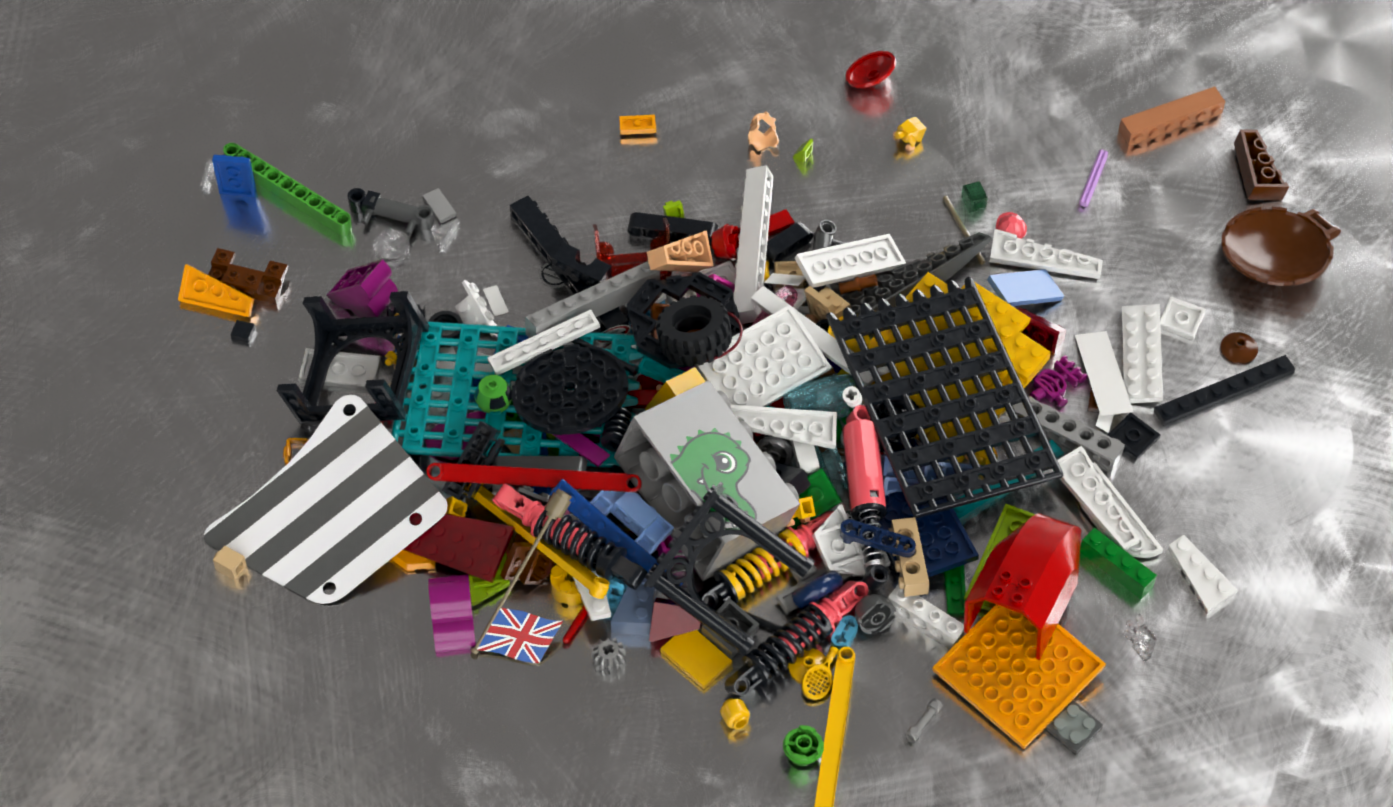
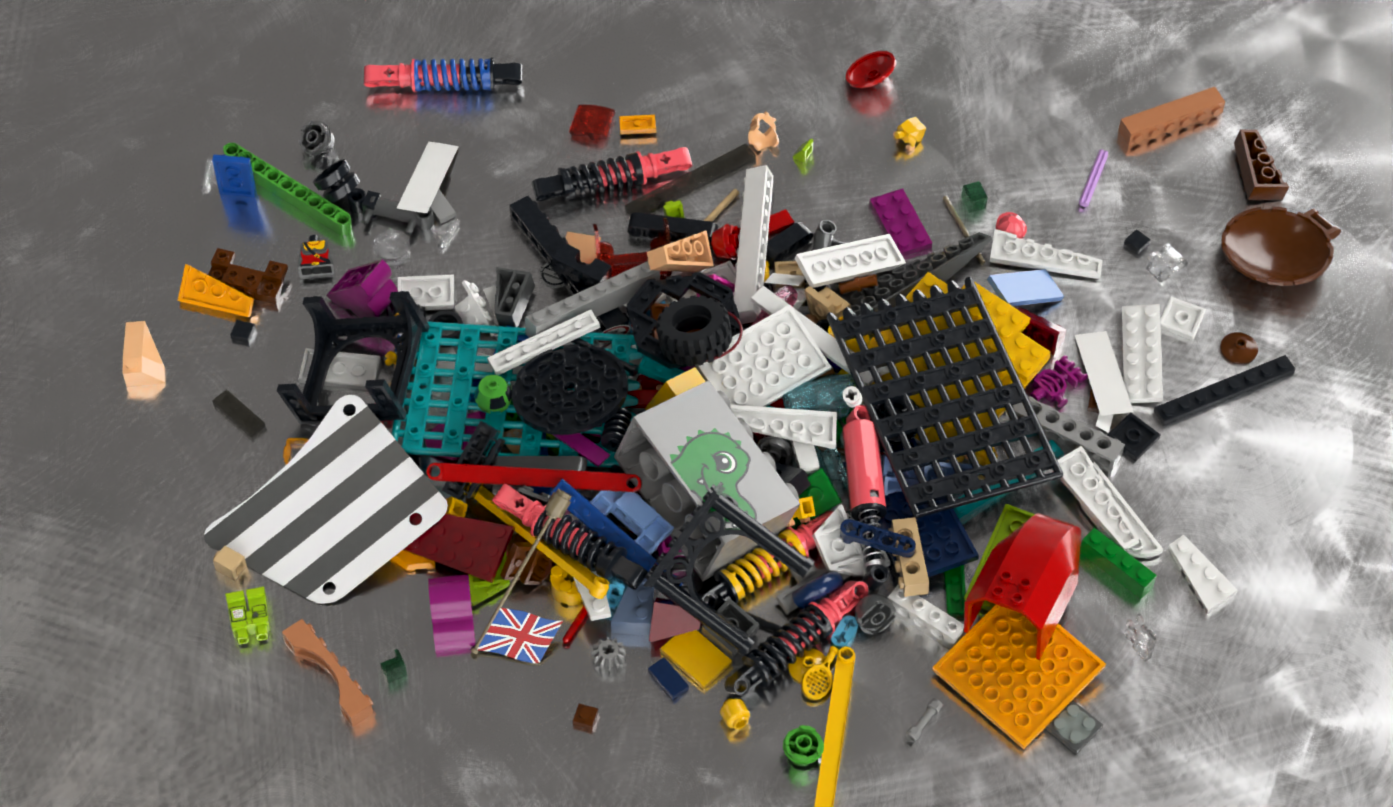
none -> light nougat wedge [123,321,165,387]
none -> clear smoke tile [212,389,266,438]
none -> lime hips [225,586,271,645]
none -> nougat arch [282,619,373,727]
none -> flat silver cone [298,121,335,156]
none -> torso [298,235,335,278]
none -> black wheel [313,159,361,203]
none -> piece [364,57,522,92]
none -> clear green panel [380,649,407,683]
none -> white sticker [397,142,459,213]
none -> white plate [398,275,455,311]
none -> dark grey wedge [495,267,535,327]
none -> black piece [531,147,693,202]
none -> light nougat sticker [566,231,601,264]
none -> clear red slope [569,104,615,140]
none -> reddish brown plate [573,703,599,730]
none -> clear smoke tile [625,143,756,215]
none -> dark blue tile [648,657,689,700]
none -> tan bar [703,189,739,222]
none -> magenta plate [869,188,932,257]
none -> black tile [1124,229,1151,254]
none -> clear cylinder [1146,244,1188,283]

